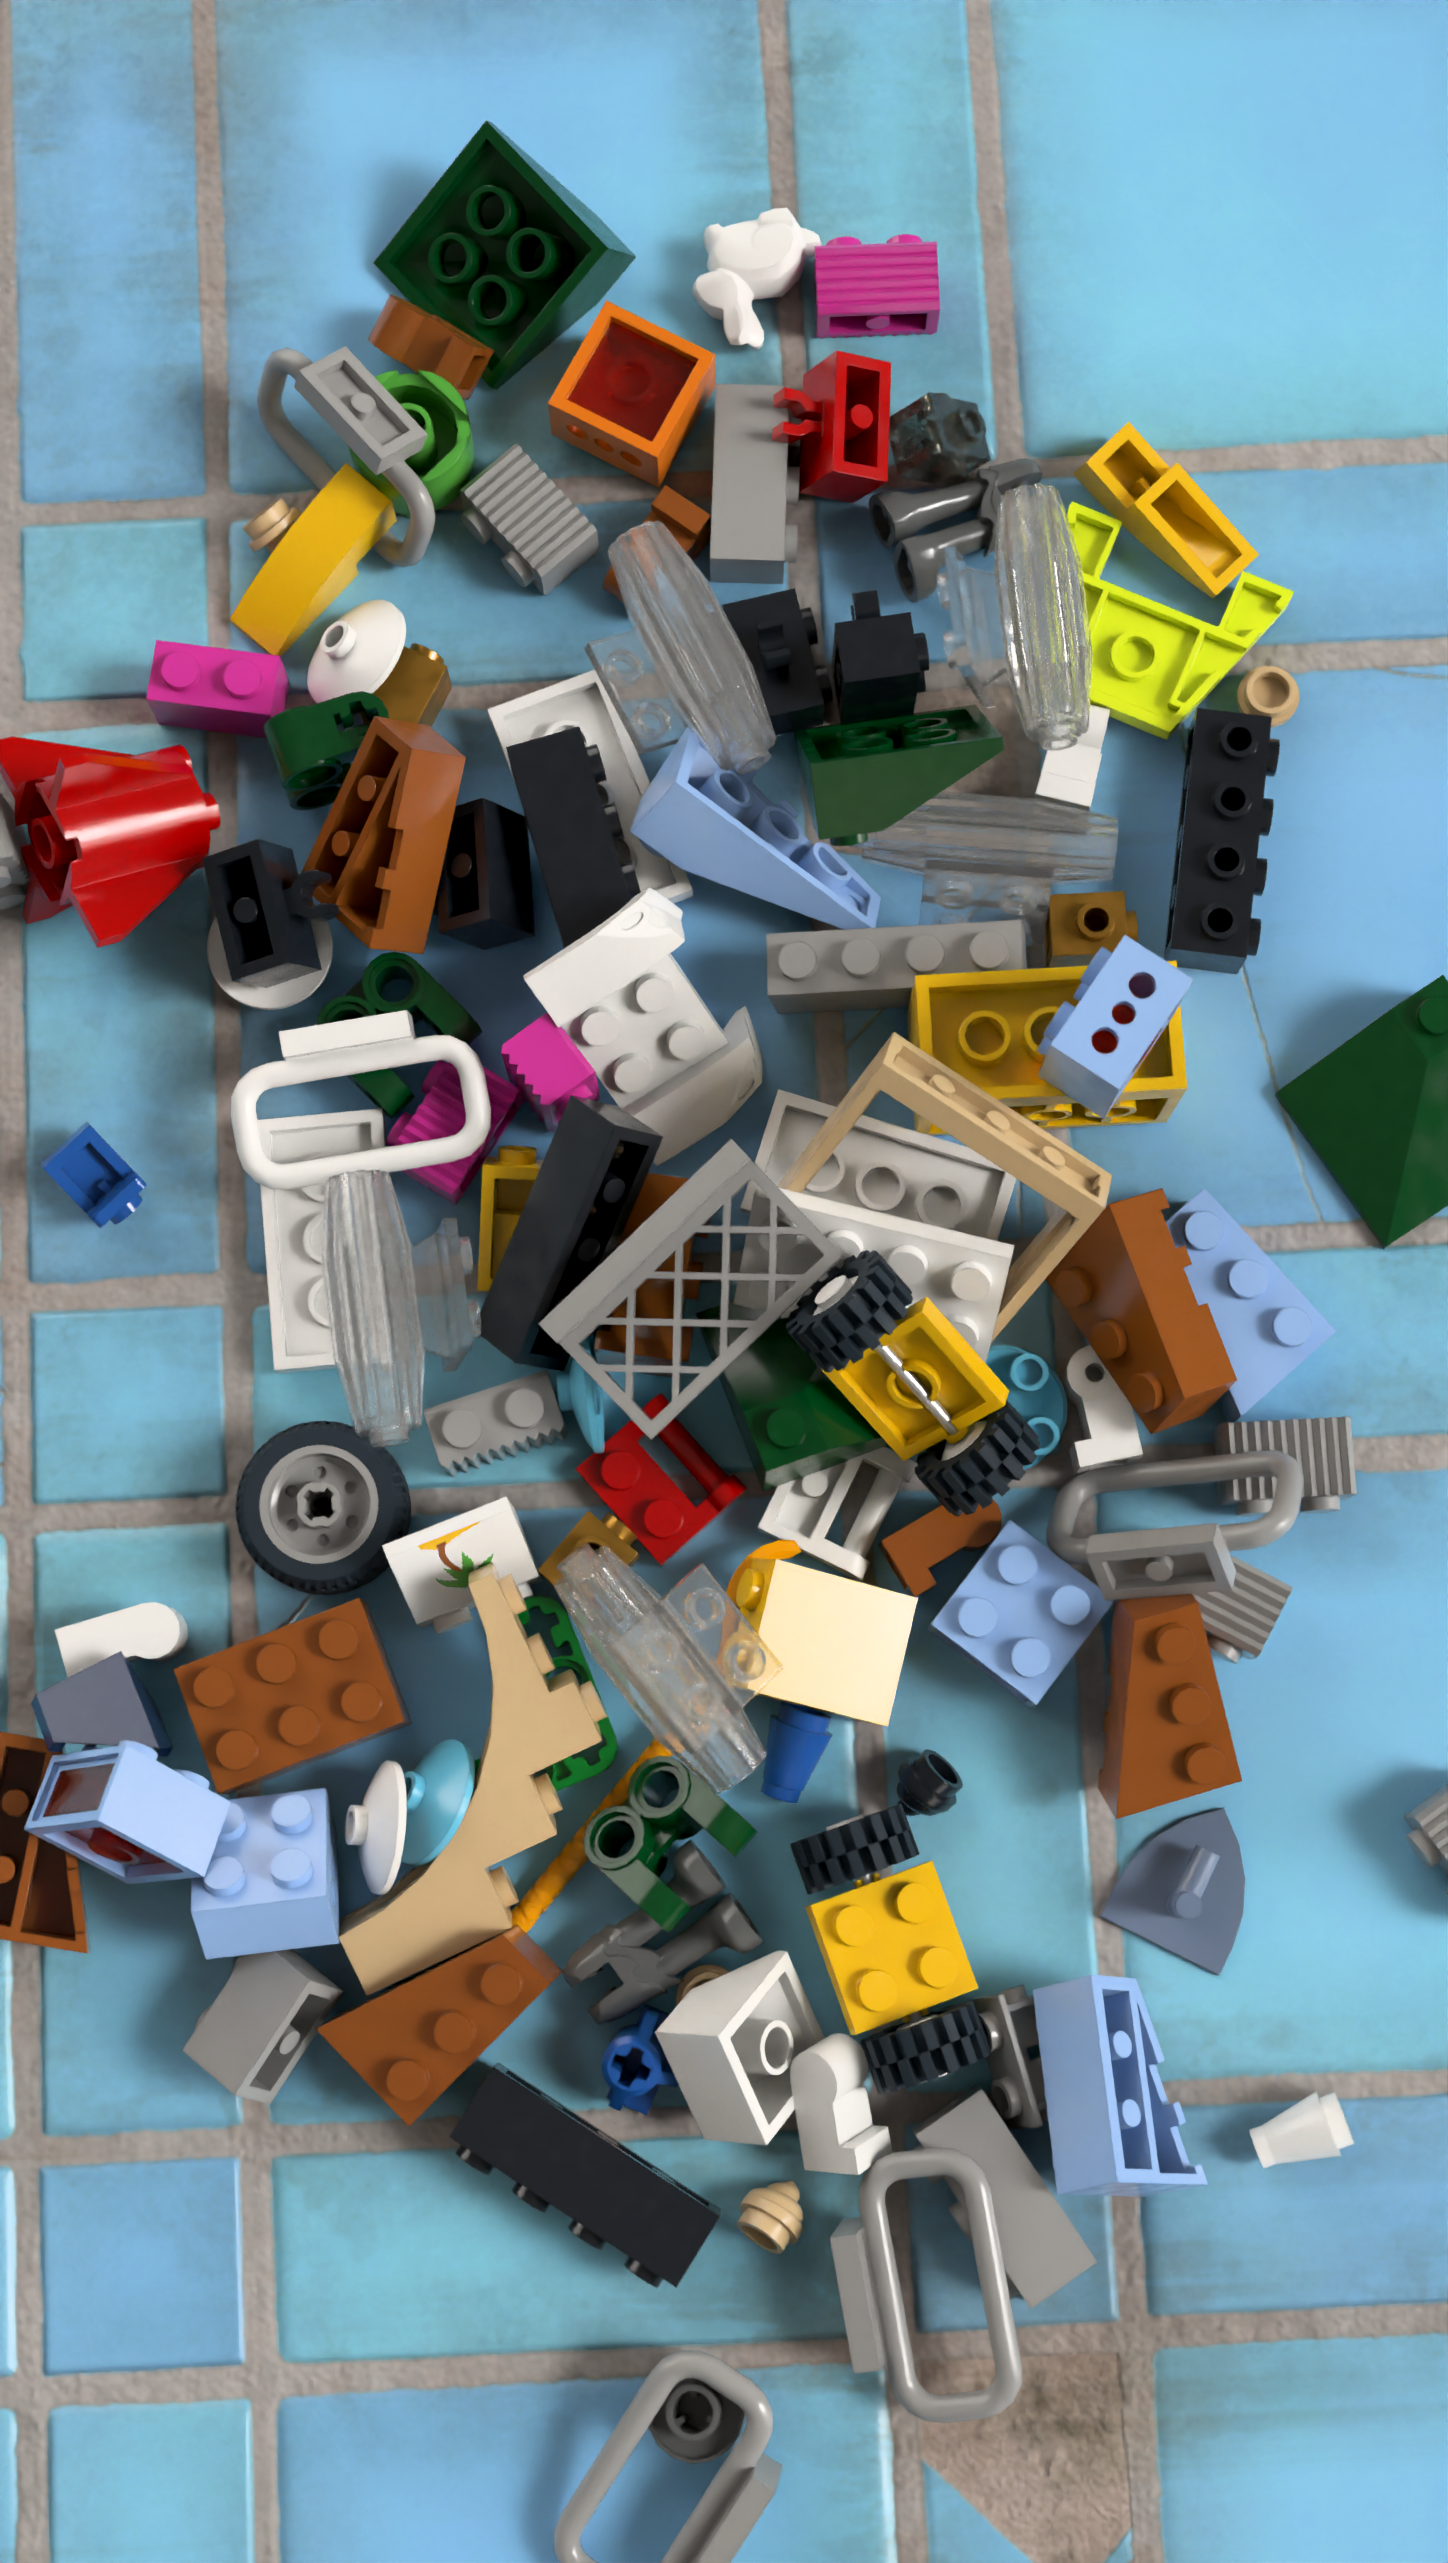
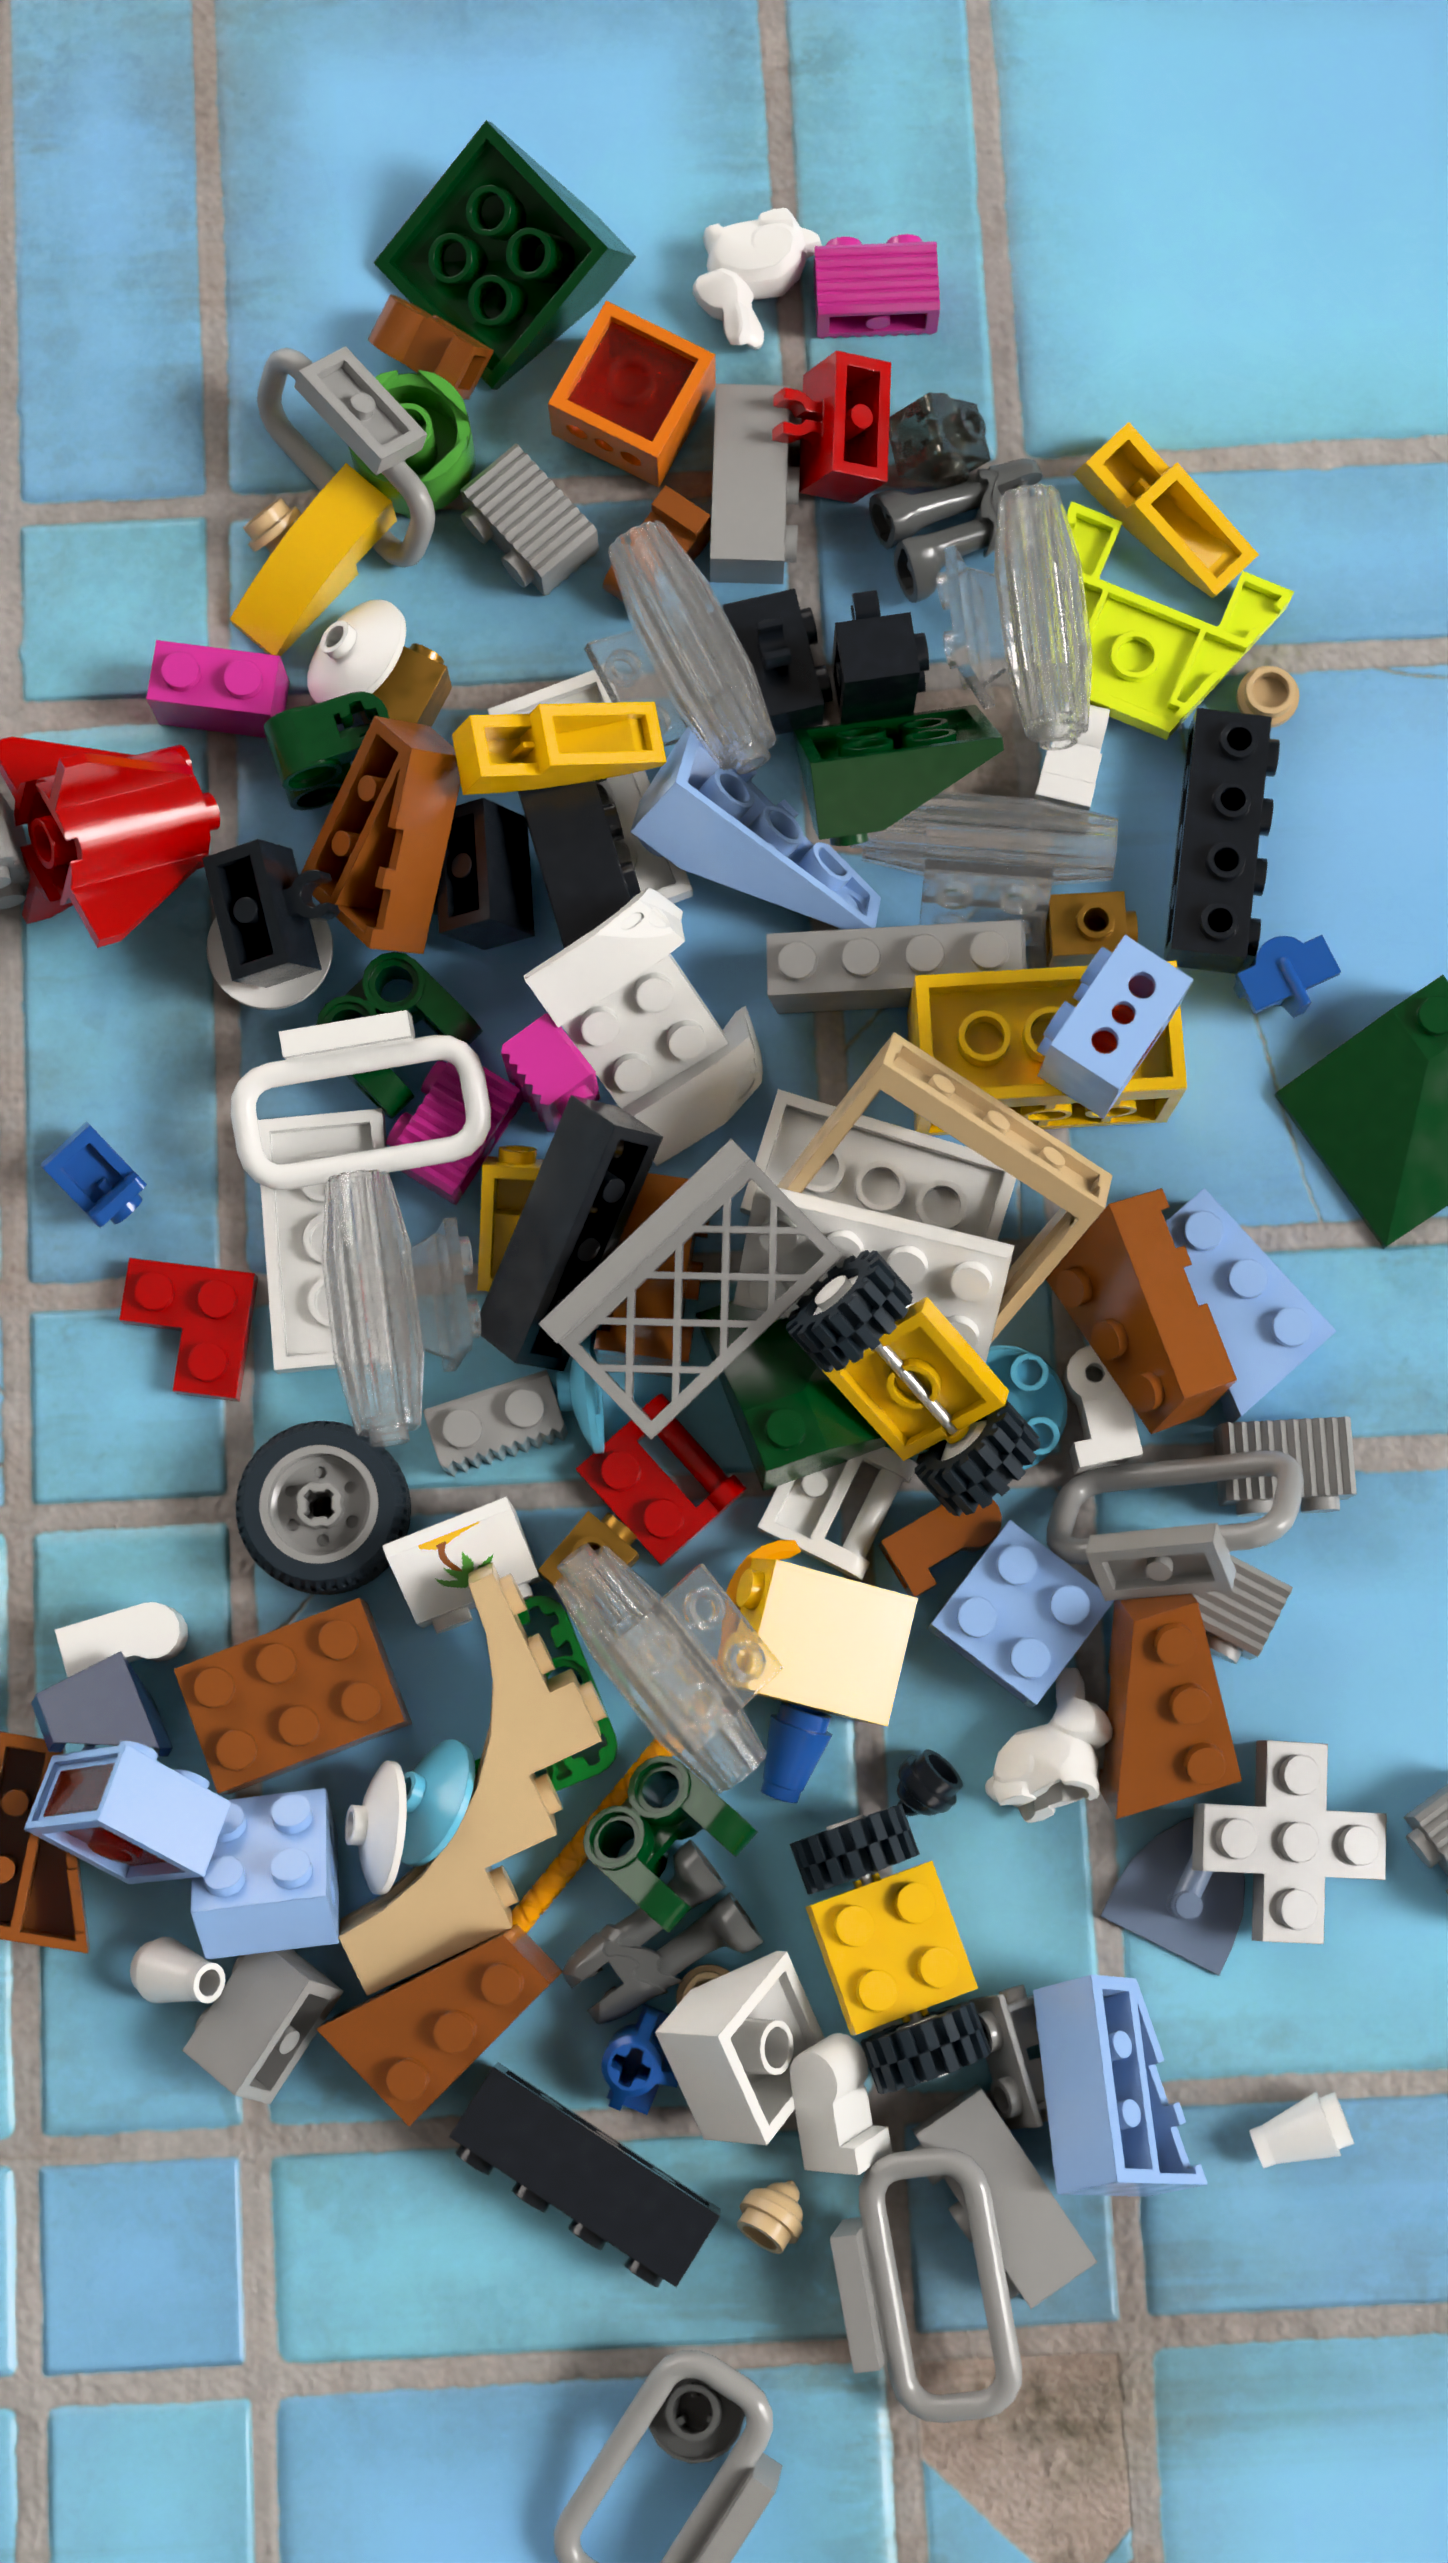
none -> red plate [119,1258,258,1402]
none -> white cone [130,1937,225,2003]
none -> yellow slope [452,702,667,795]
none -> white animal [985,1668,1113,1823]
none -> plate [1192,1740,1387,1944]
none -> blue piece [1233,935,1341,1018]

